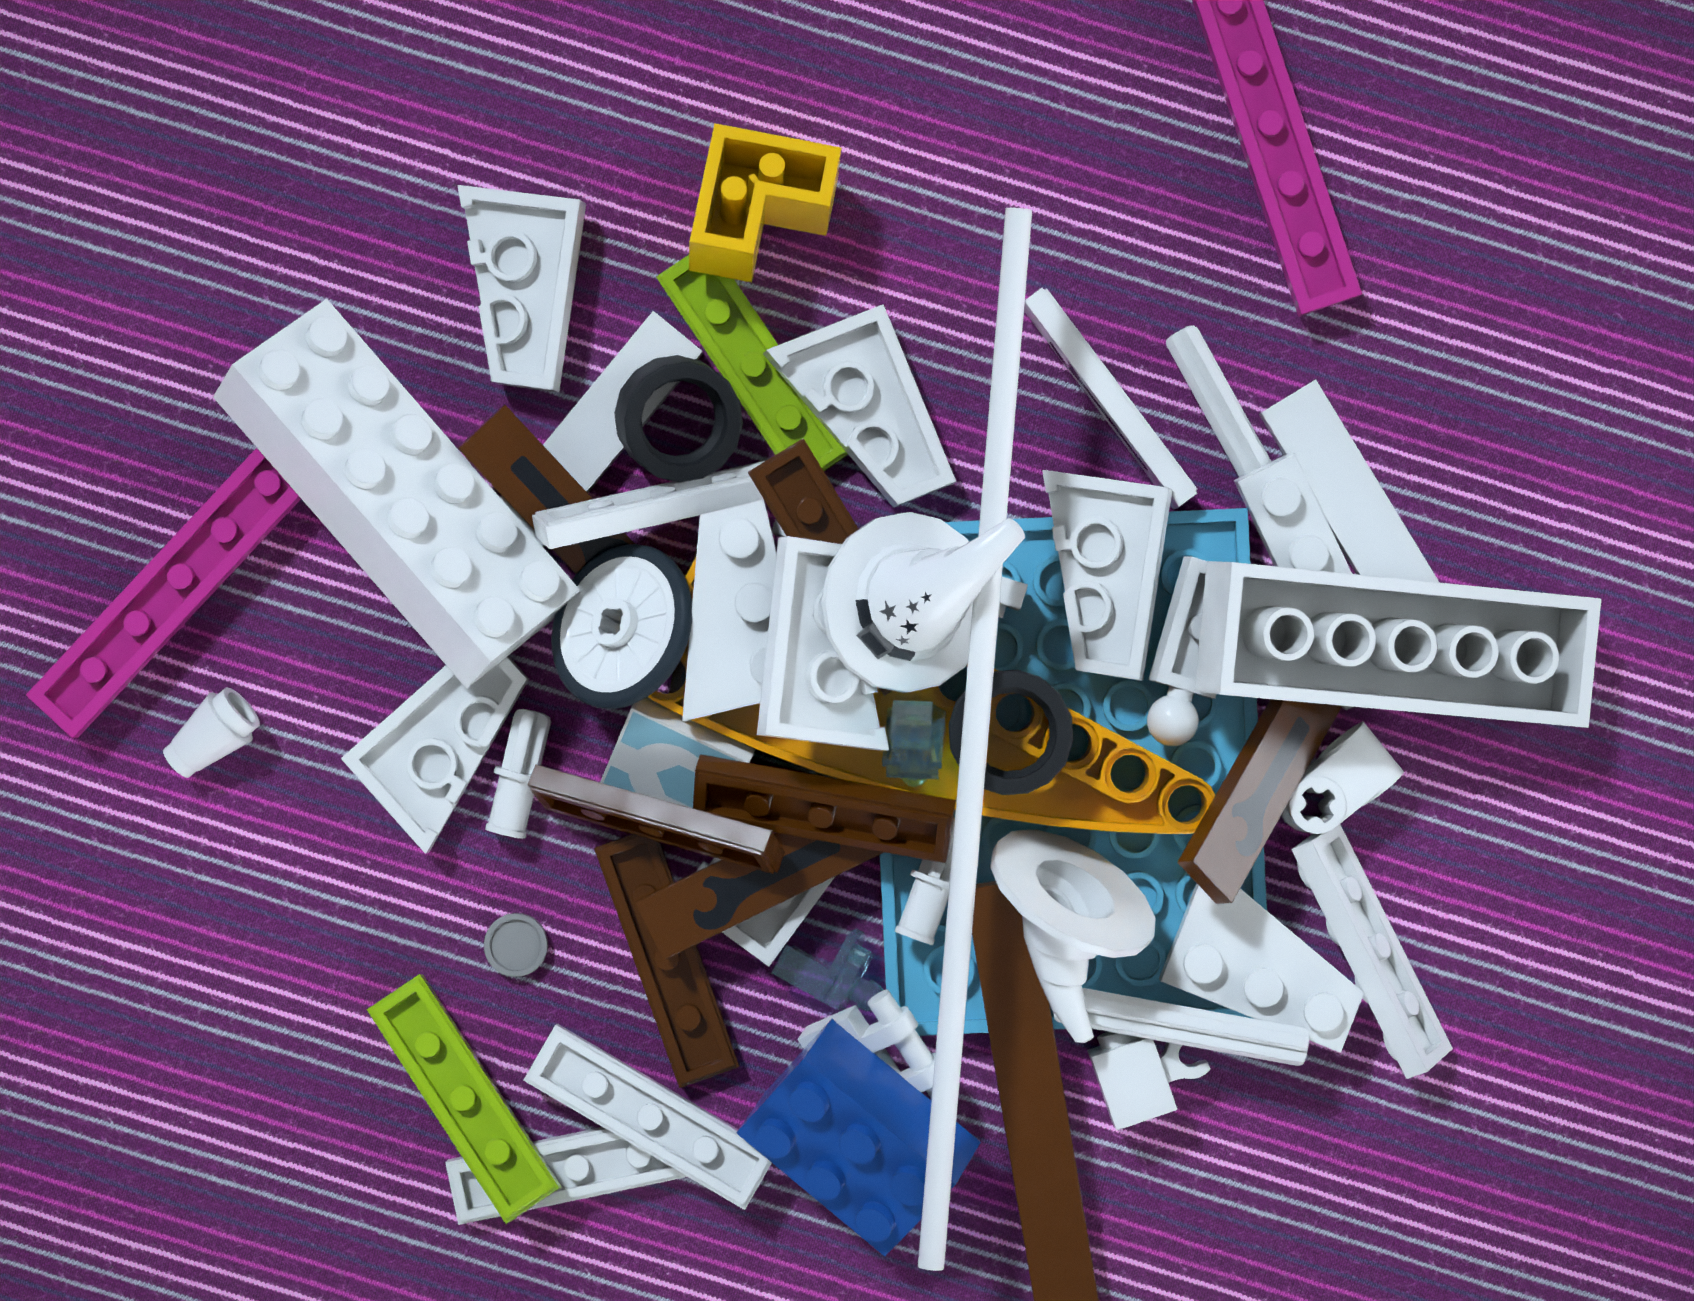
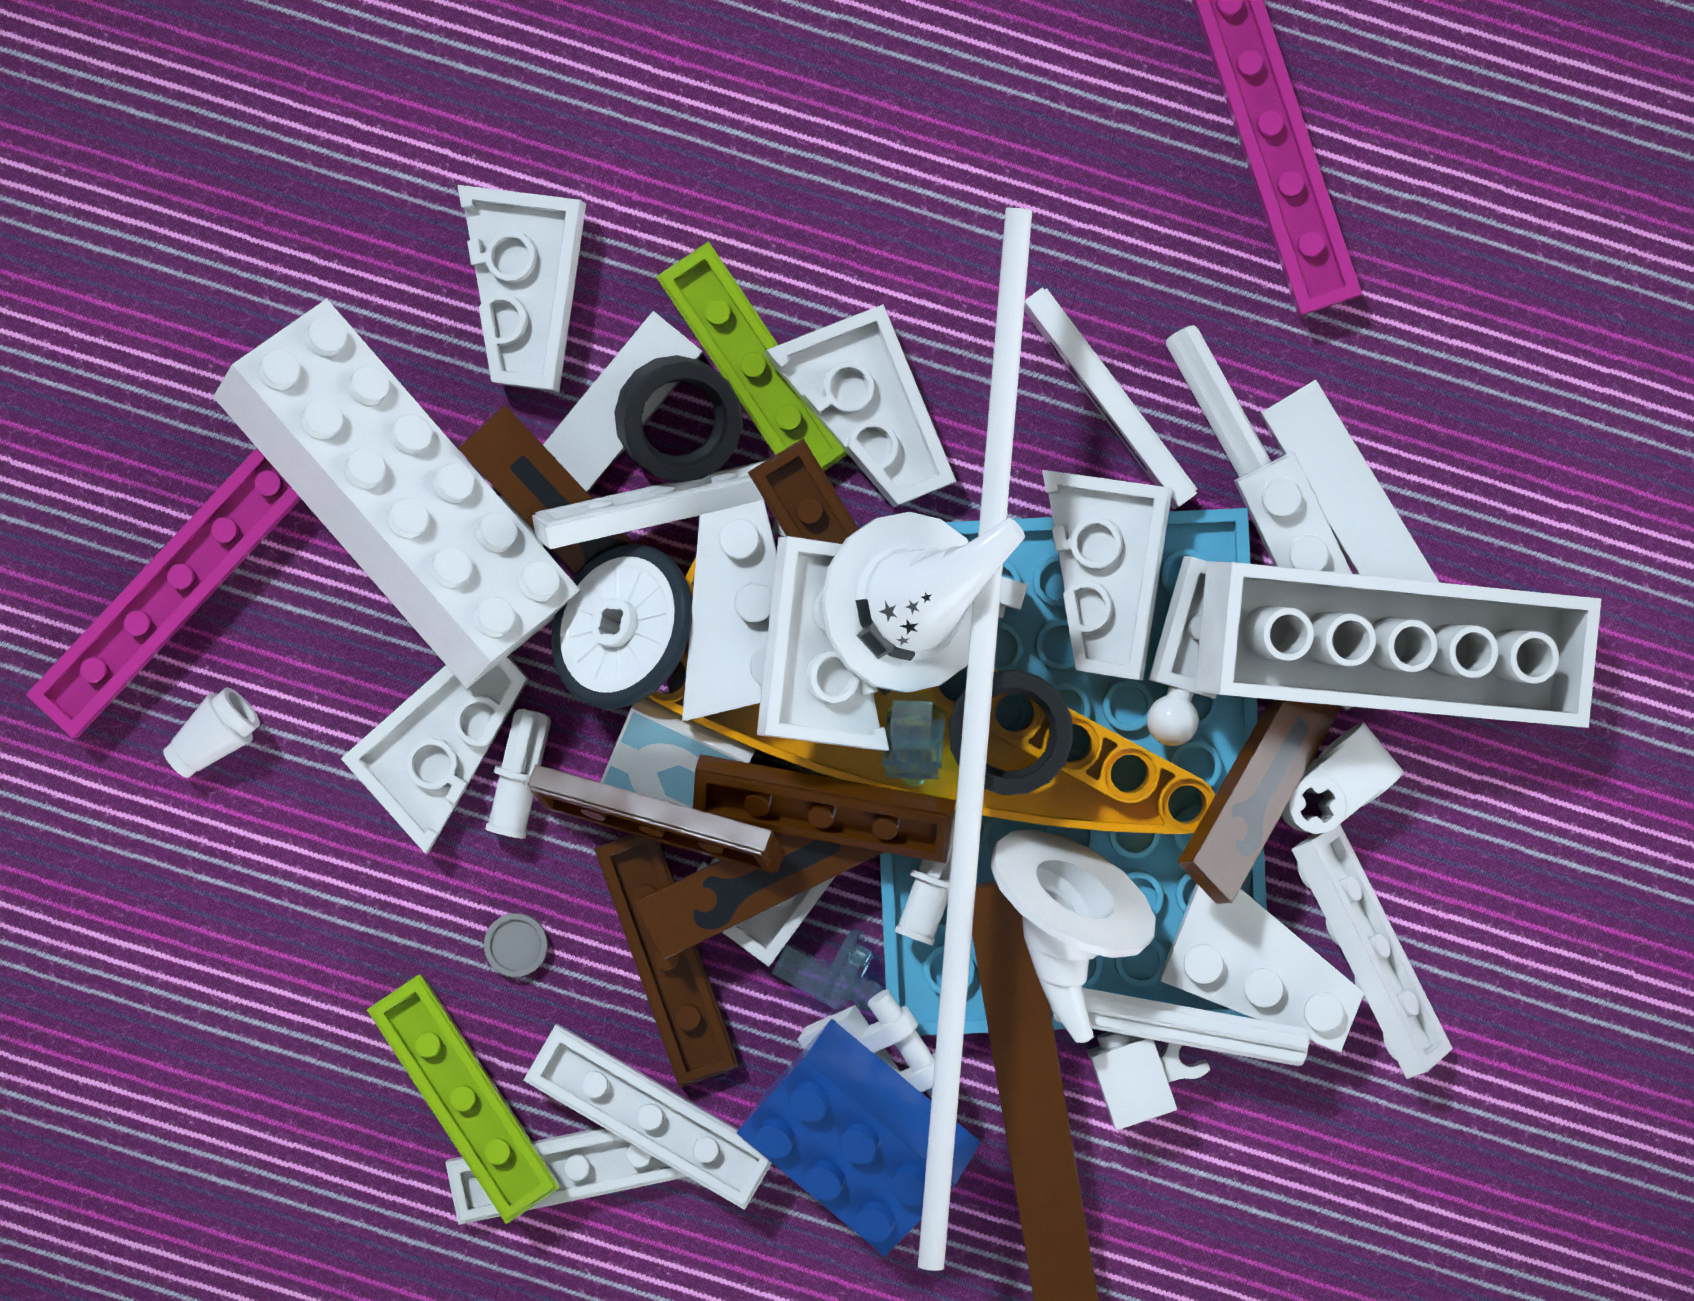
yellow brick [689,123,842,283] -> none

